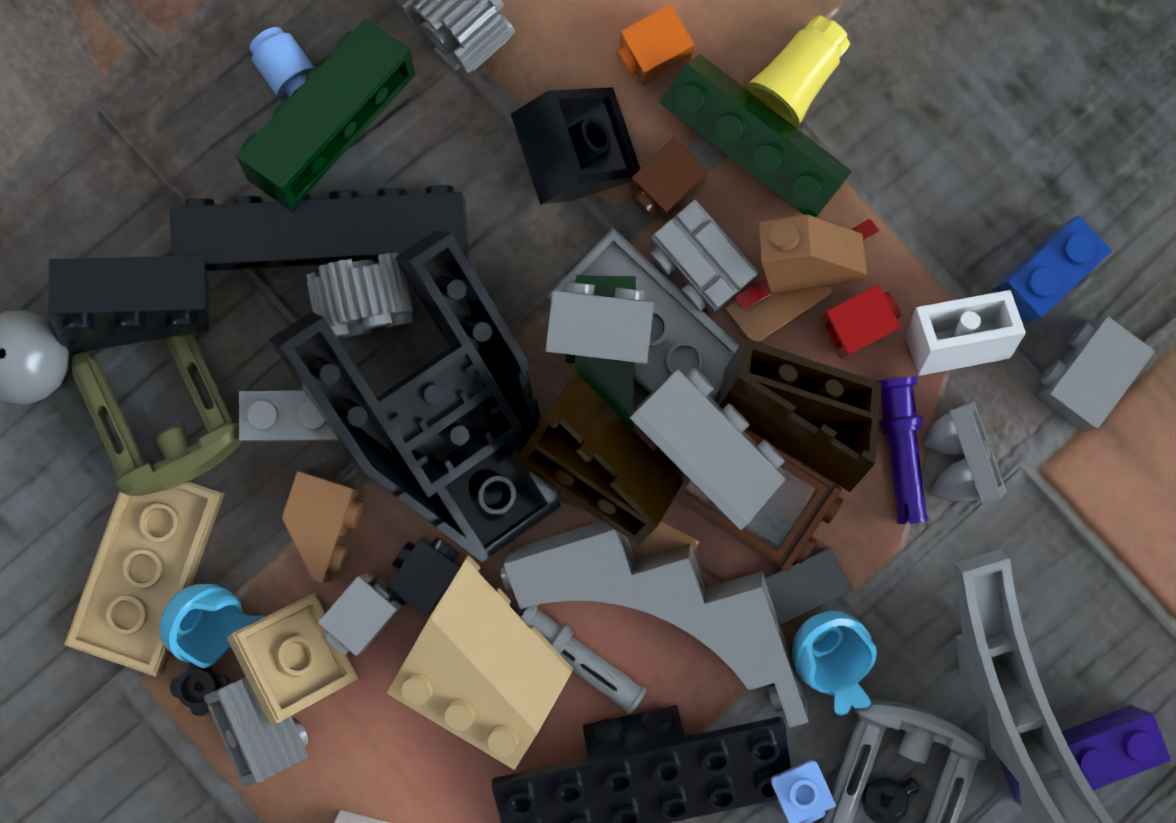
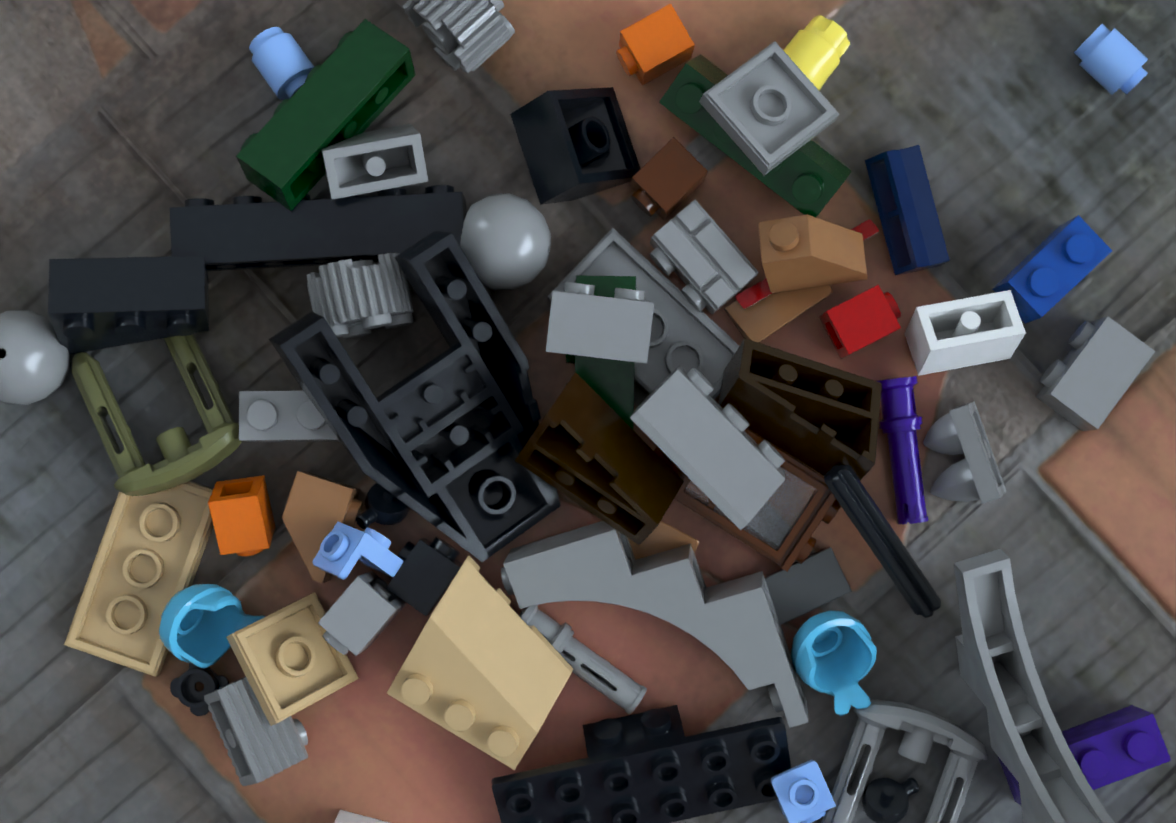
none -> orange brick [208,475,276,556]
none -> light blue bracket [312,521,404,580]
none -> light grey slope [321,124,428,200]
none -> black piece [356,483,410,529]
none -> light grey helmet [460,193,551,290]
none -> light grey tile [699,41,840,176]
none -> black axle [824,463,941,618]
none -> dark blue piece [865,145,950,275]
none -> light blue brick [1074,24,1148,95]

